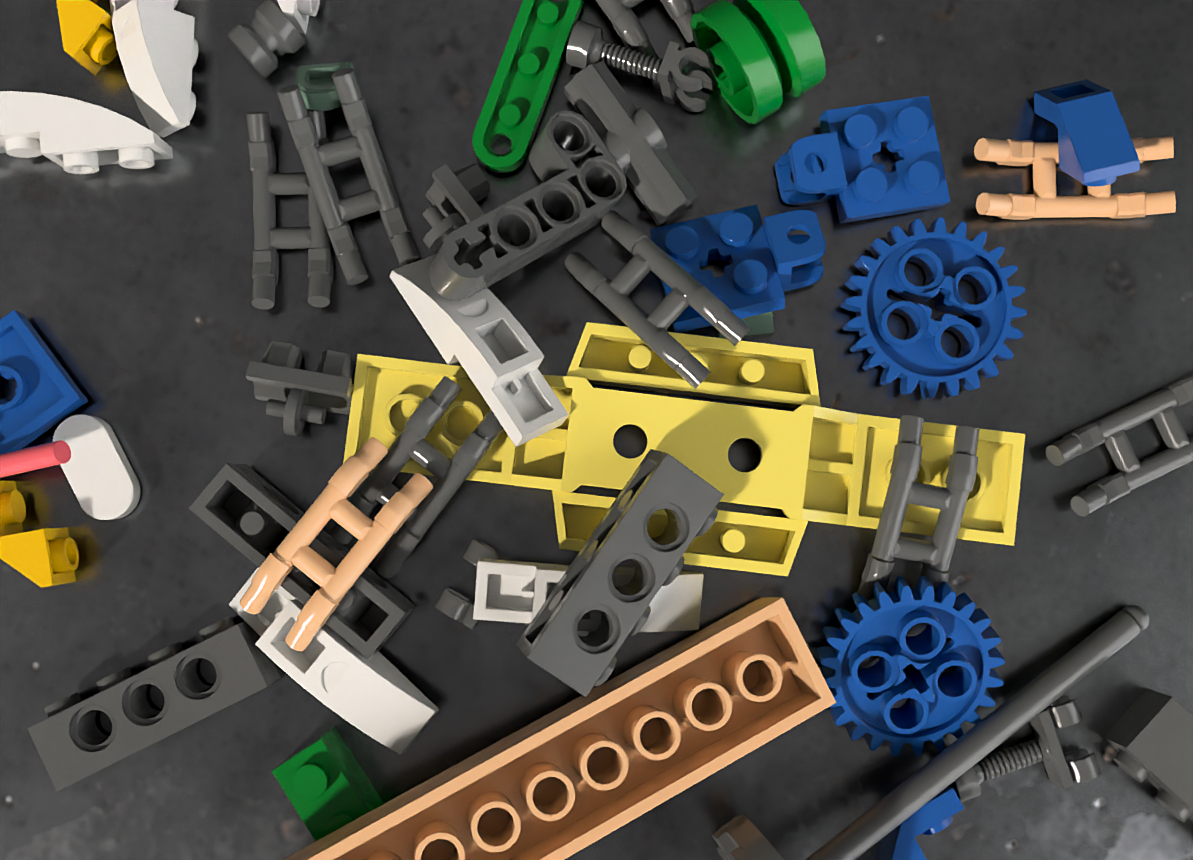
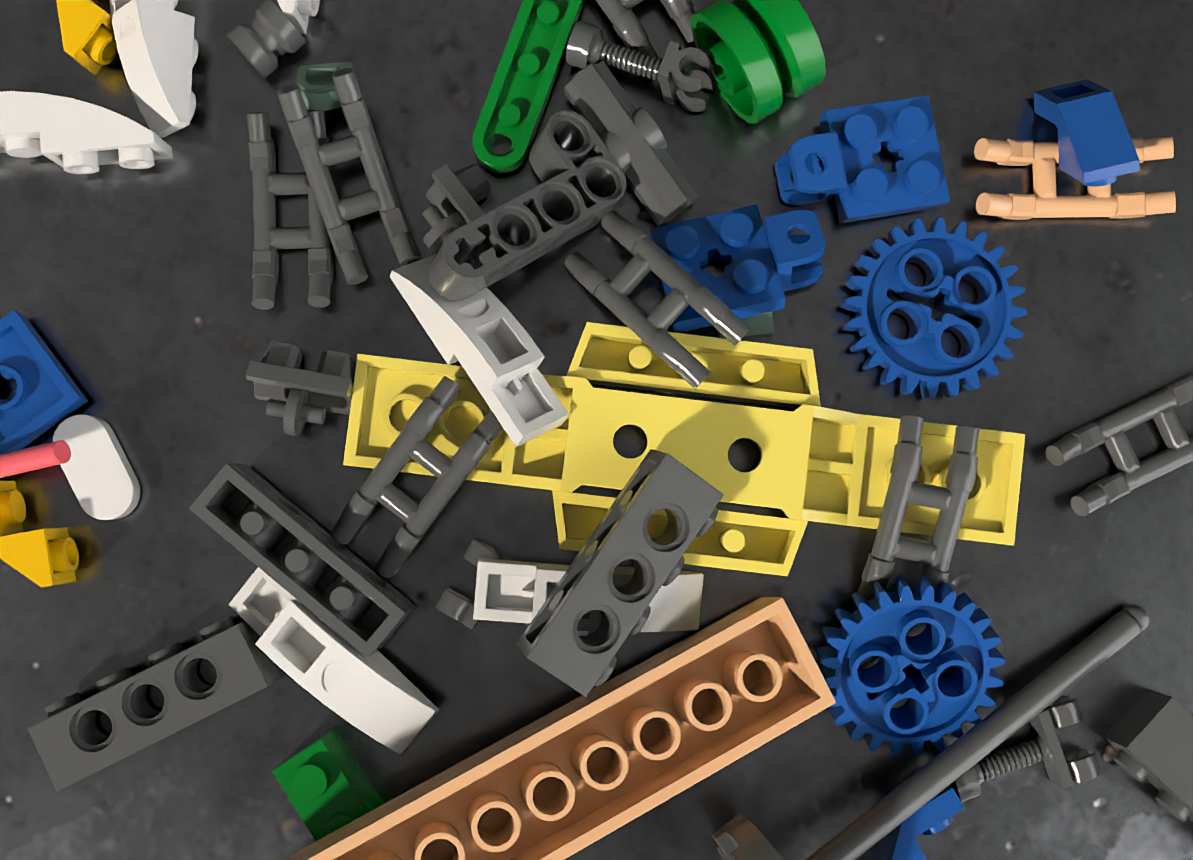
light nougat piece [240,437,433,651] -> none

